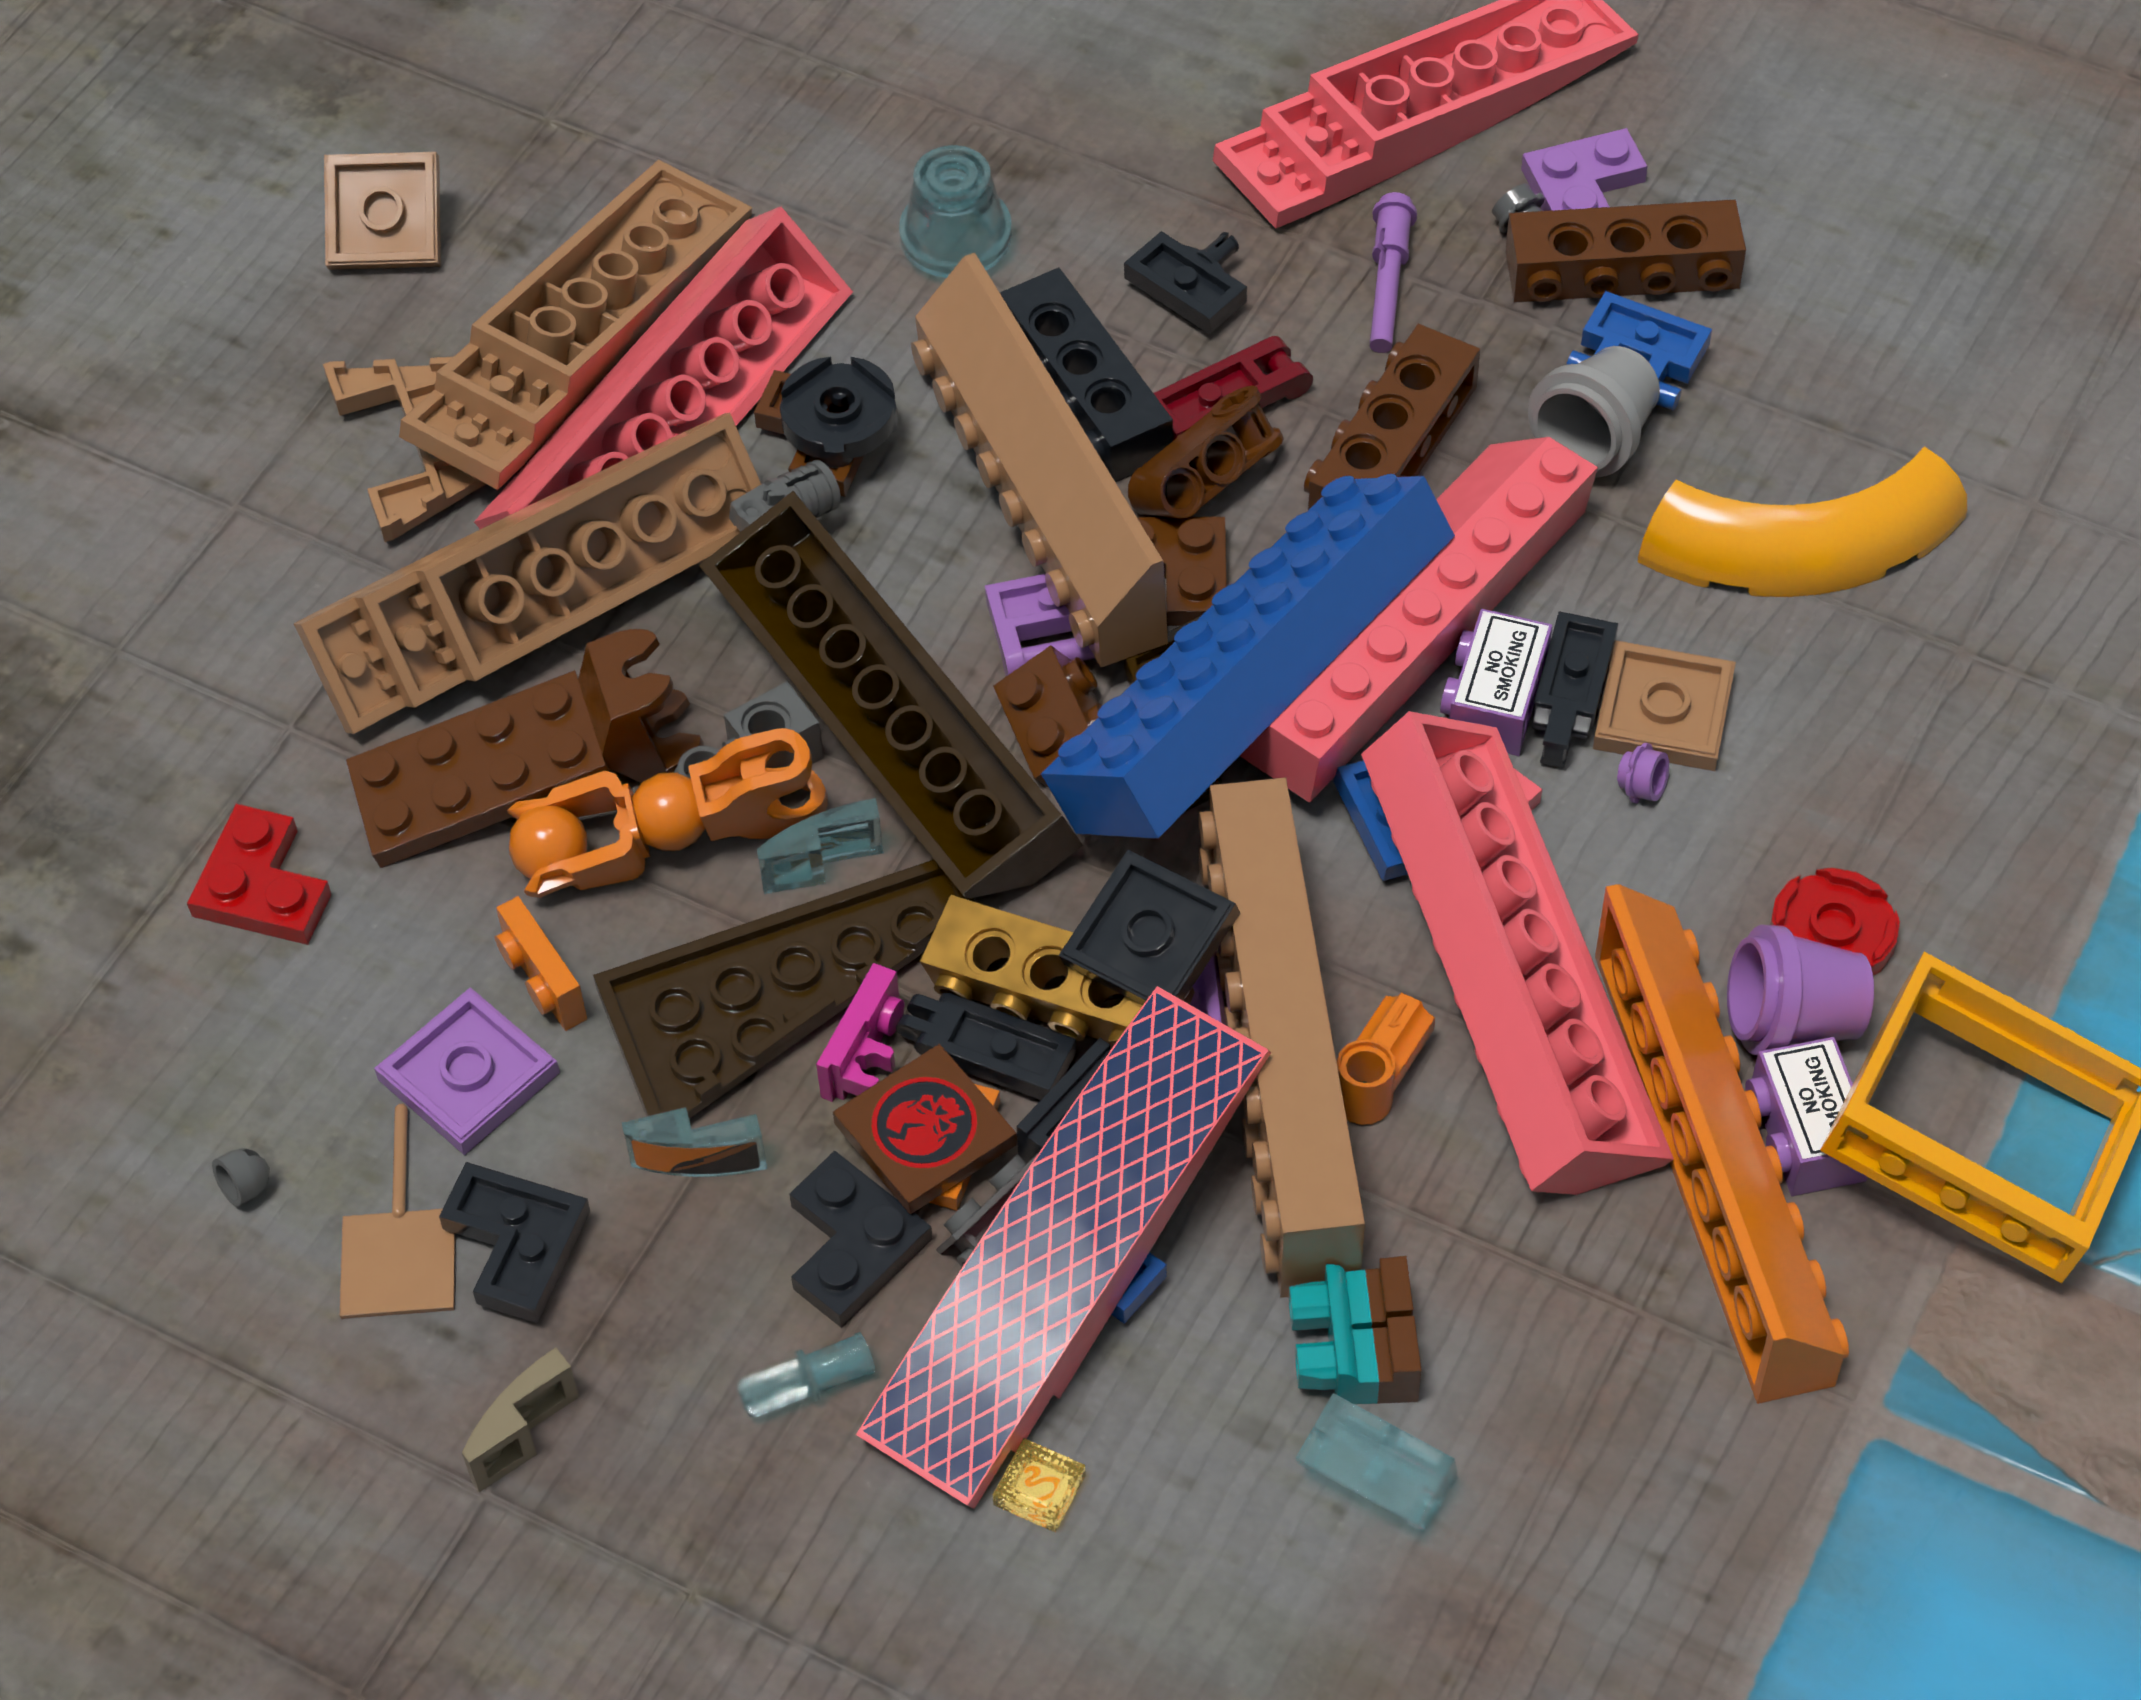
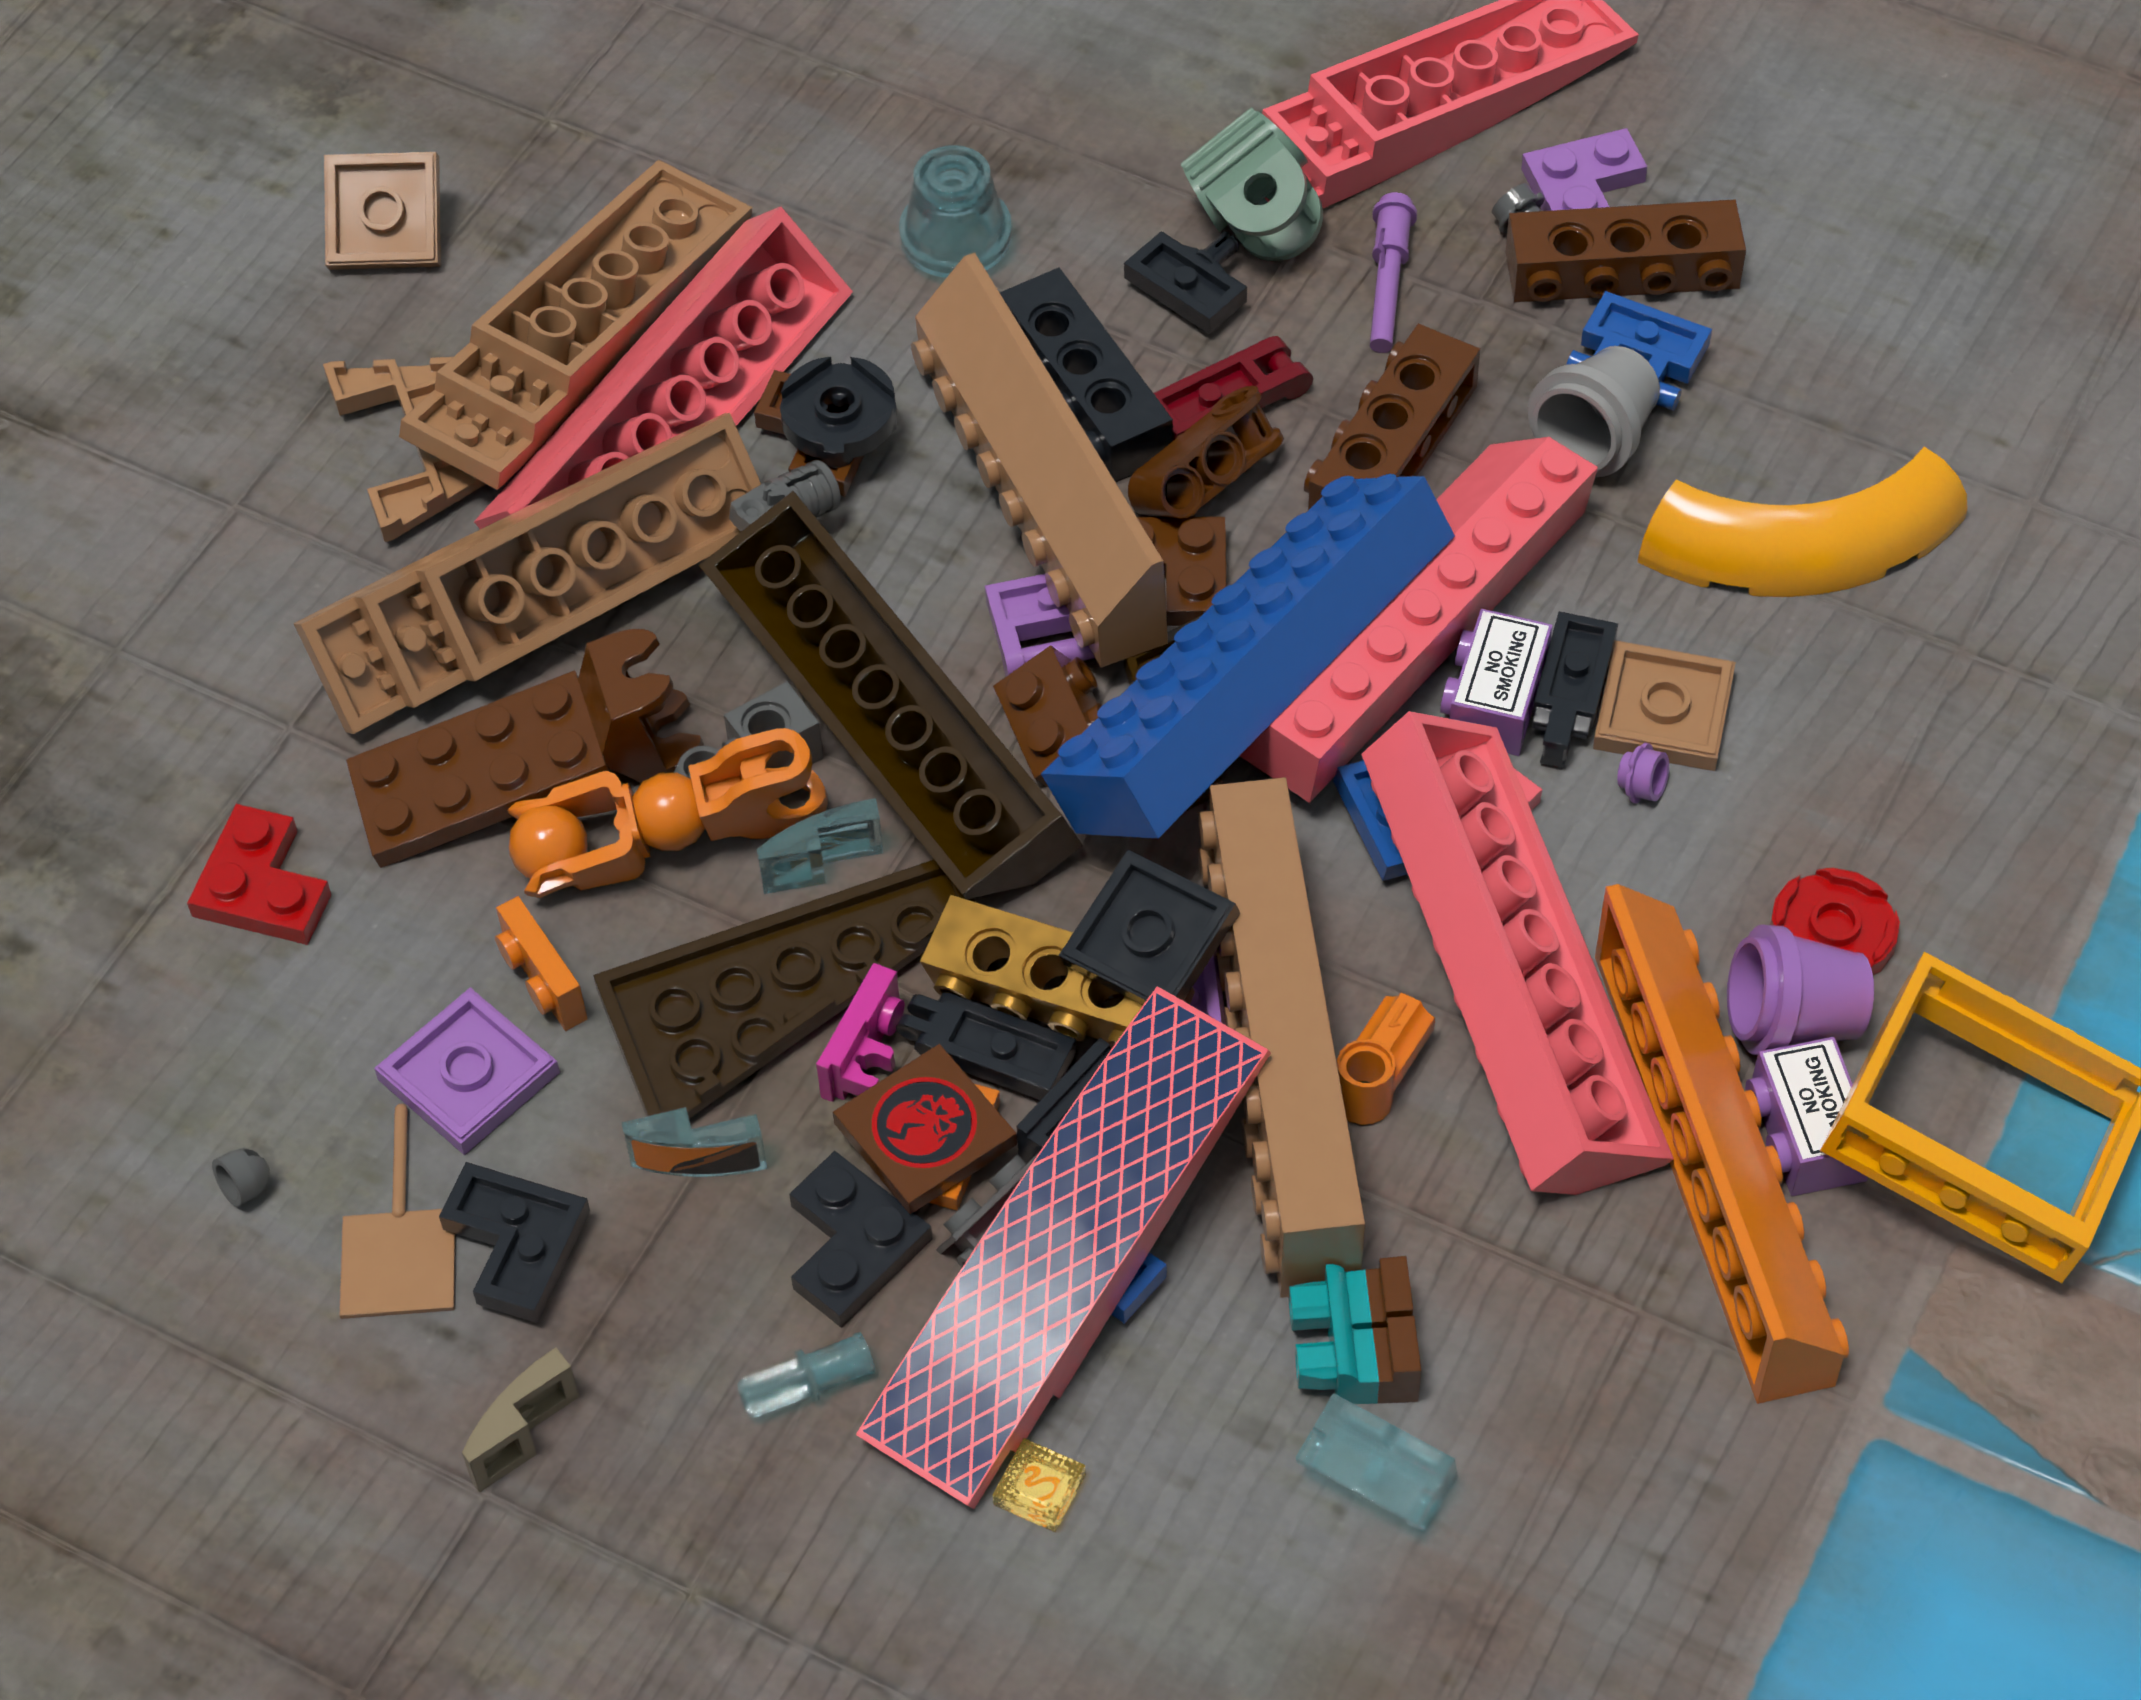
none -> sand green piece [1181,107,1323,261]

